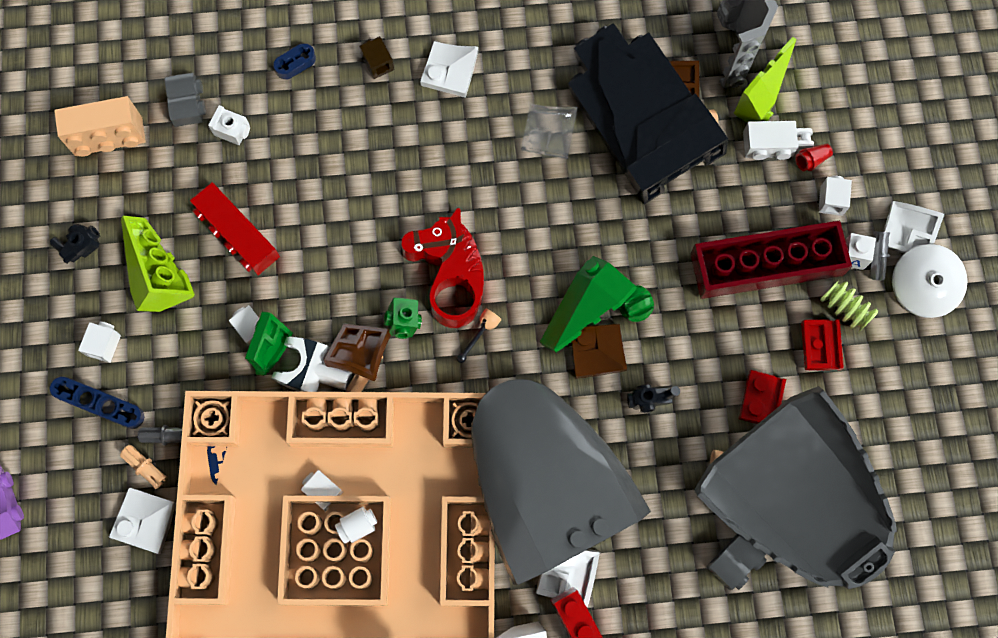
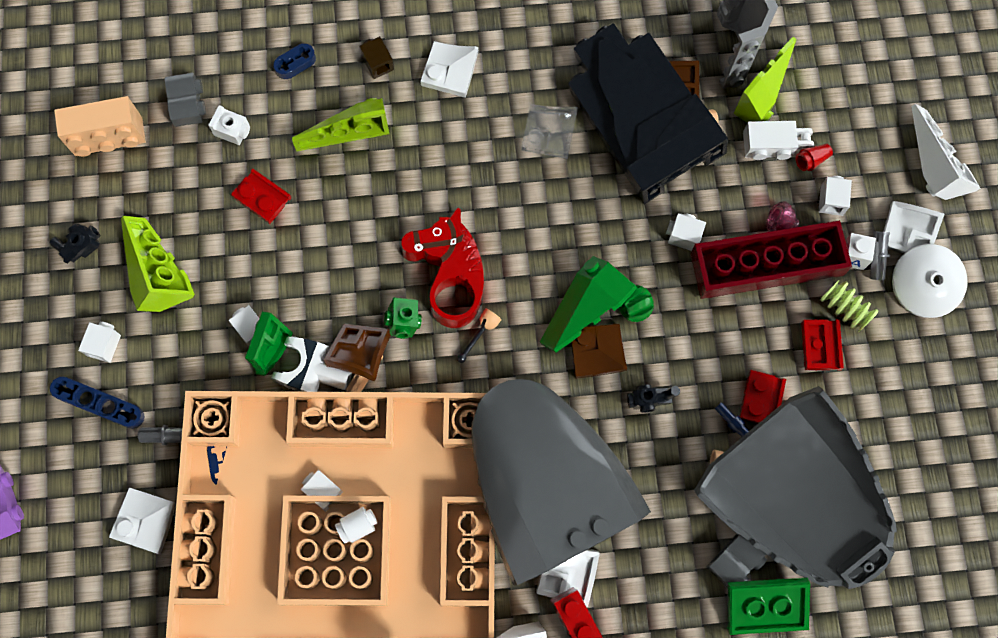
light nougat axle [120,445,167,489] -> none
red brick [190,182,280,275] -> none
none -> red plate [231,169,292,224]
none -> lime wedge [292,98,389,151]
none -> white brick [666,213,706,251]
none -> dark blue bar [715,402,749,438]
none -> green tile [728,578,810,635]
none -> clear pink brick [766,201,799,232]
none -> white wedge [911,104,981,200]

